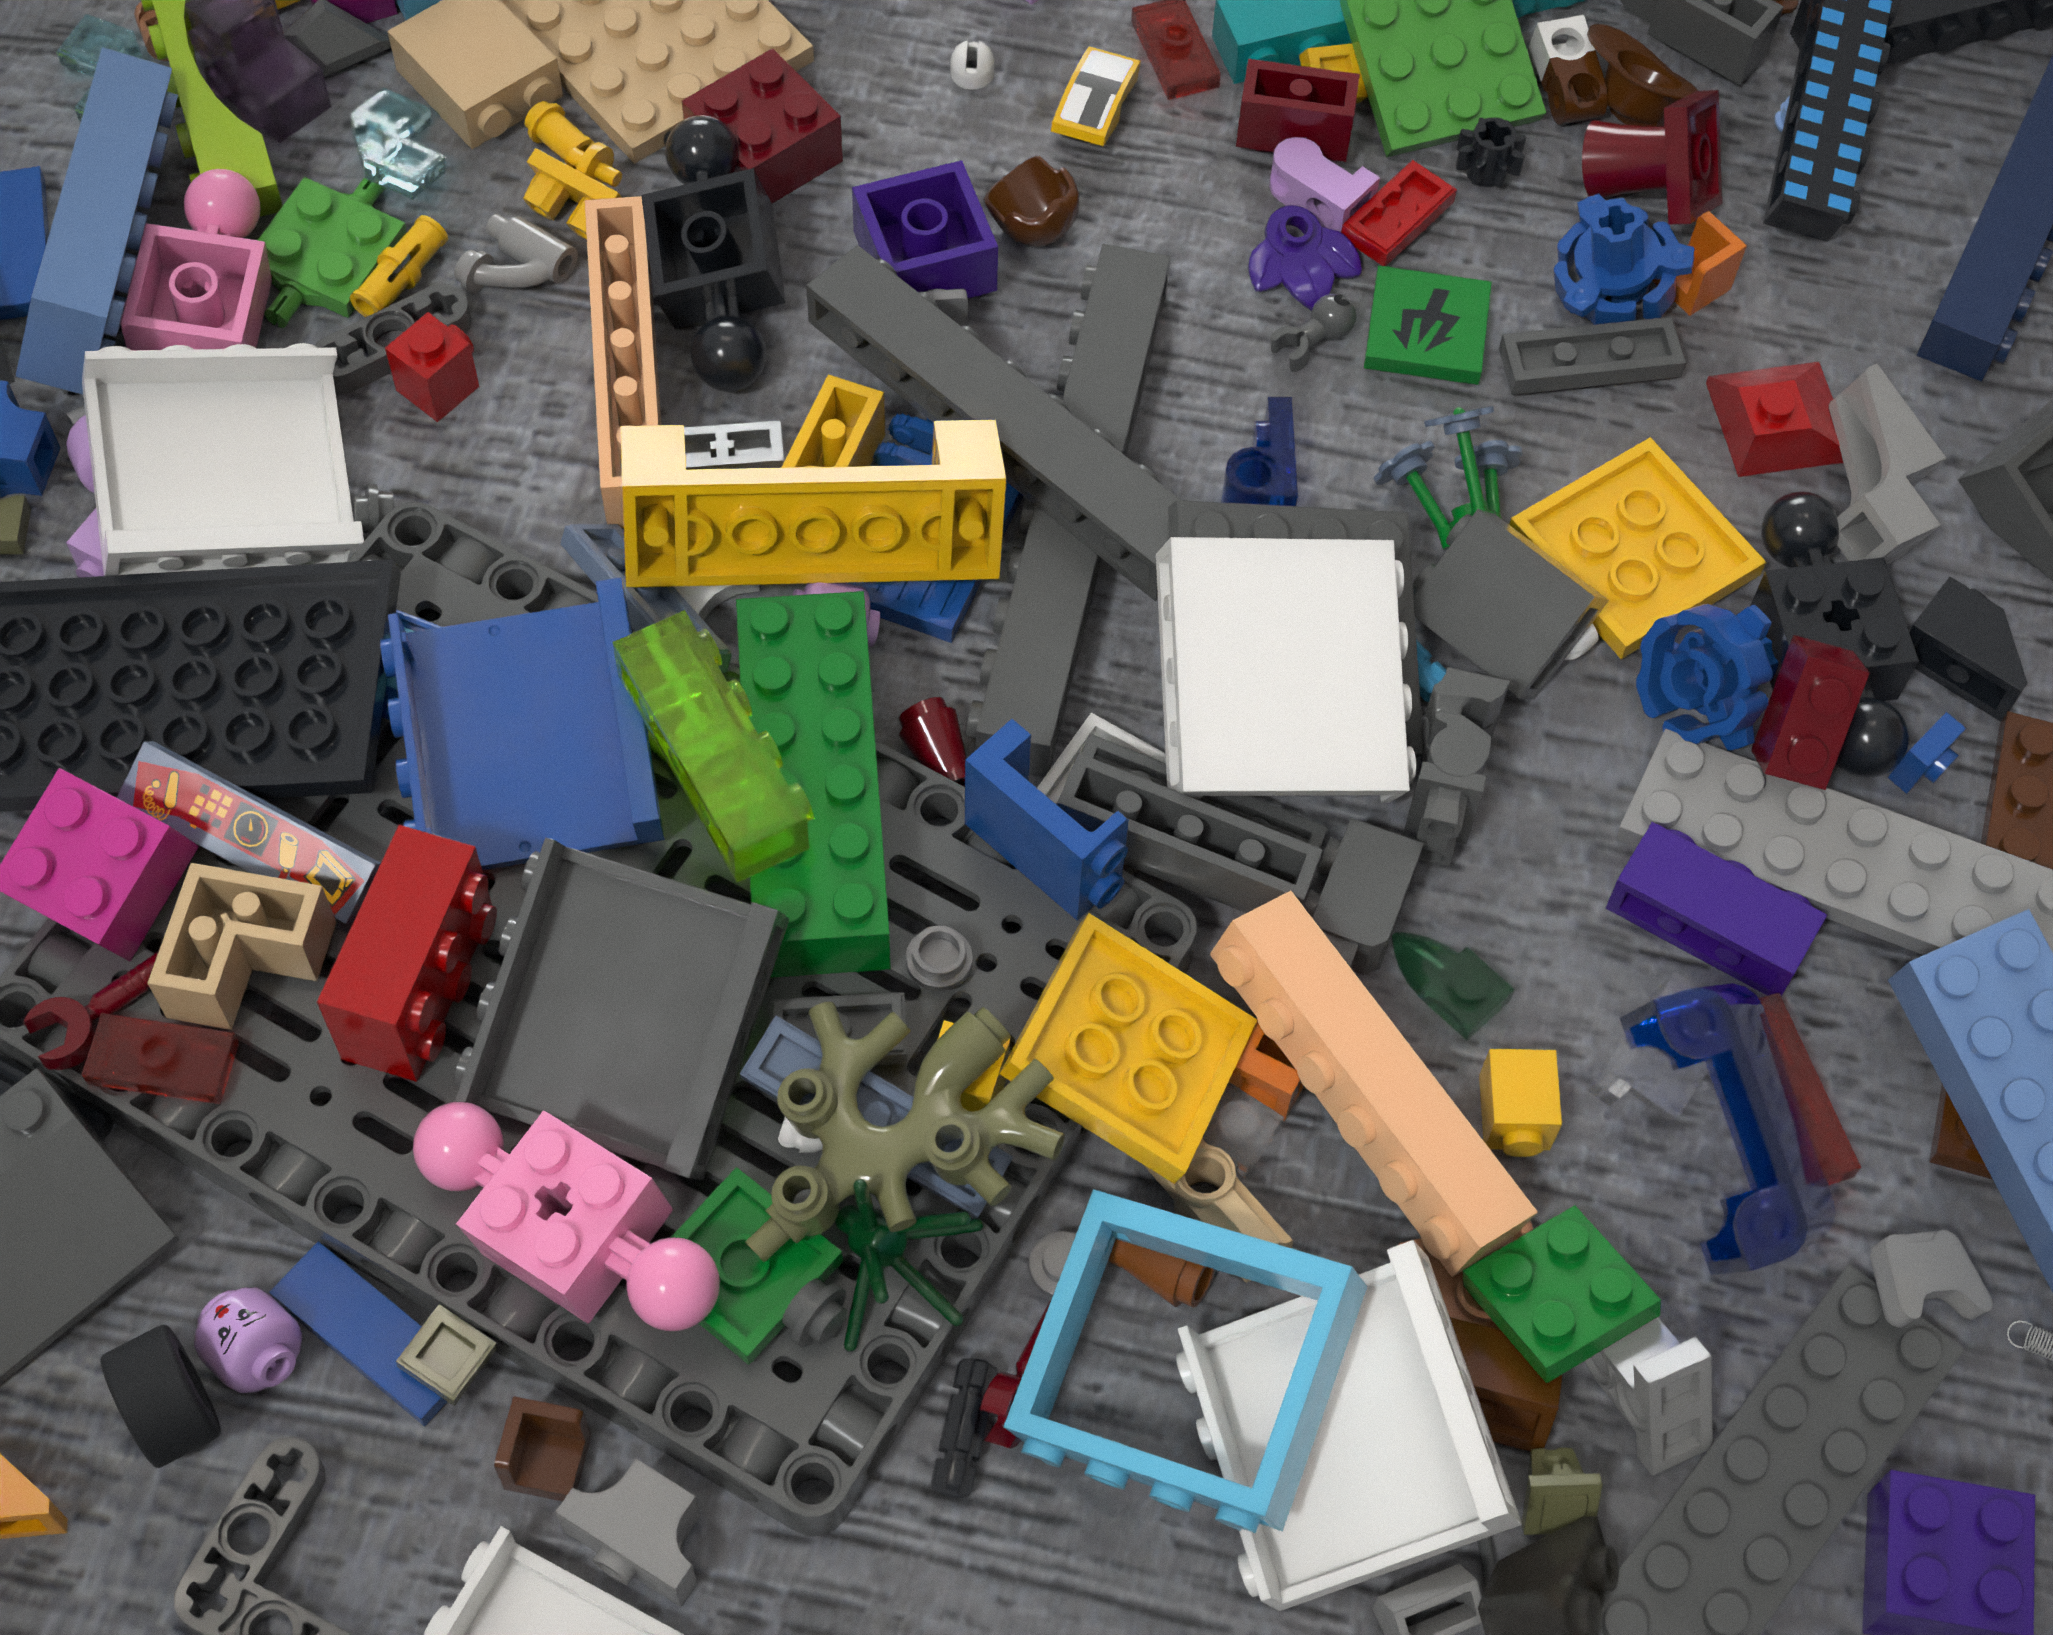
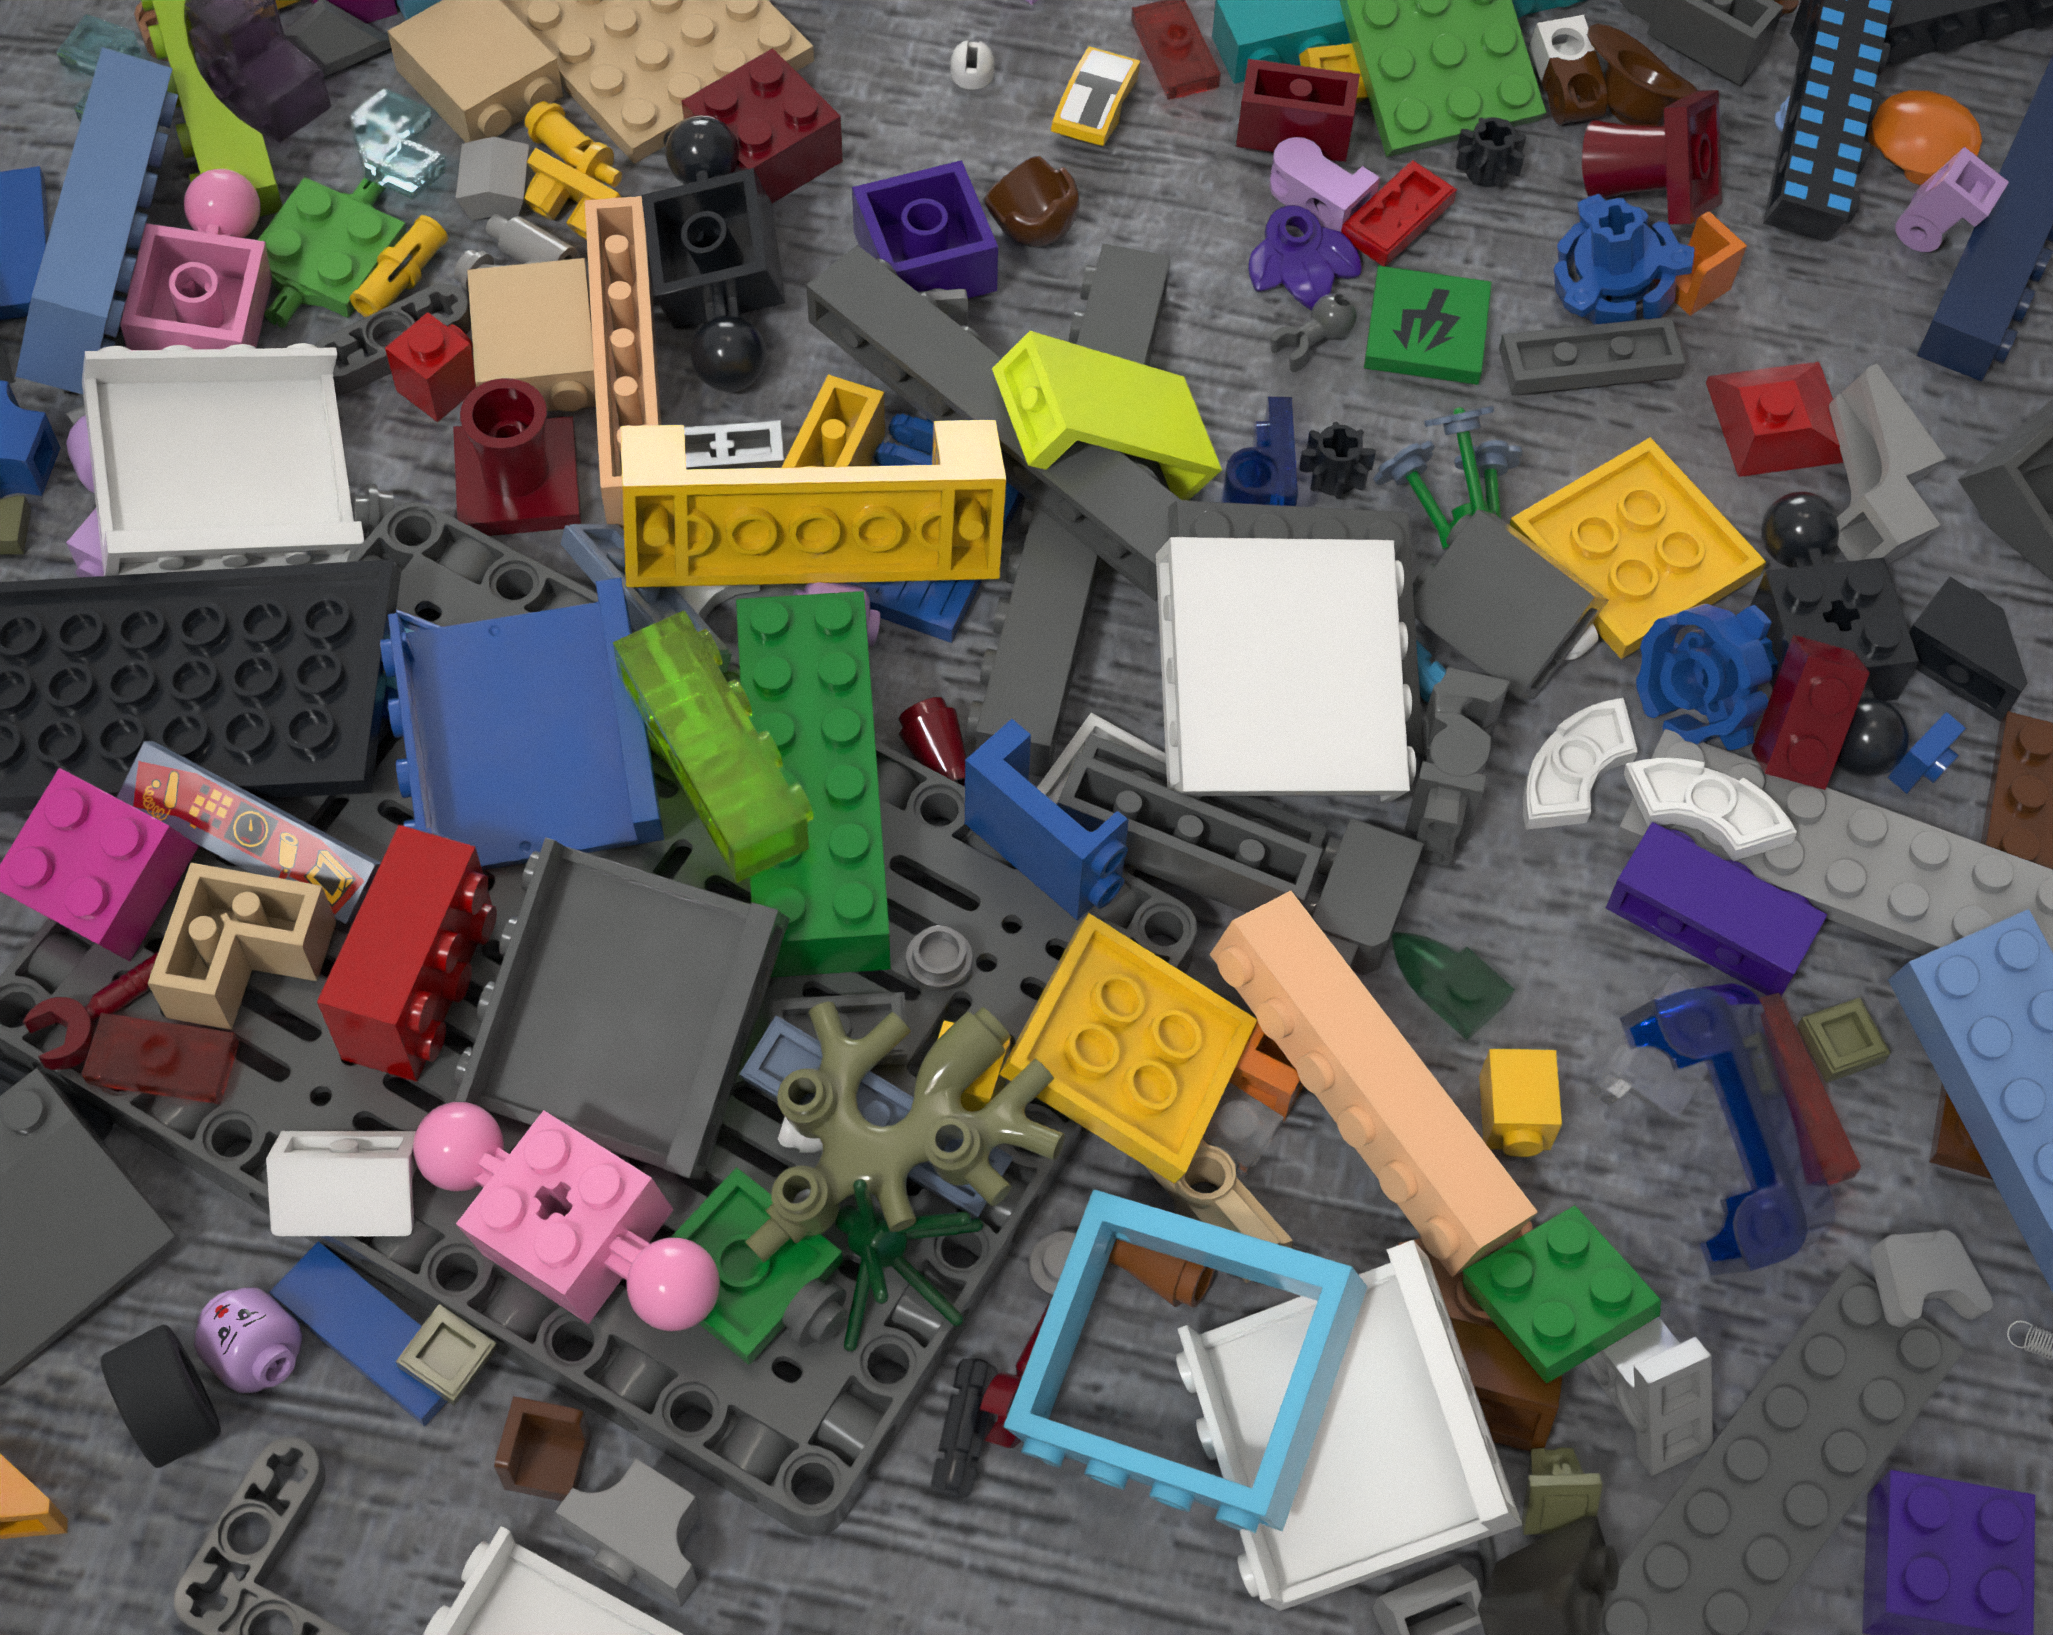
none -> white panel [266,1131,417,1236]
none -> dark red plant [453,378,582,536]
none -> light grey piece [456,137,529,221]
none -> tan brick [467,258,596,412]
none -> neon yellow panel [992,331,1222,501]
none -> black gear [1299,422,1376,499]
none -> white tile [1523,698,1638,830]
none -> white tile [1624,758,1797,861]
none -> olive tile [1796,998,1891,1083]
none -> orange dish [1867,90,1982,185]
none -> lavender leg [1895,147,2009,252]

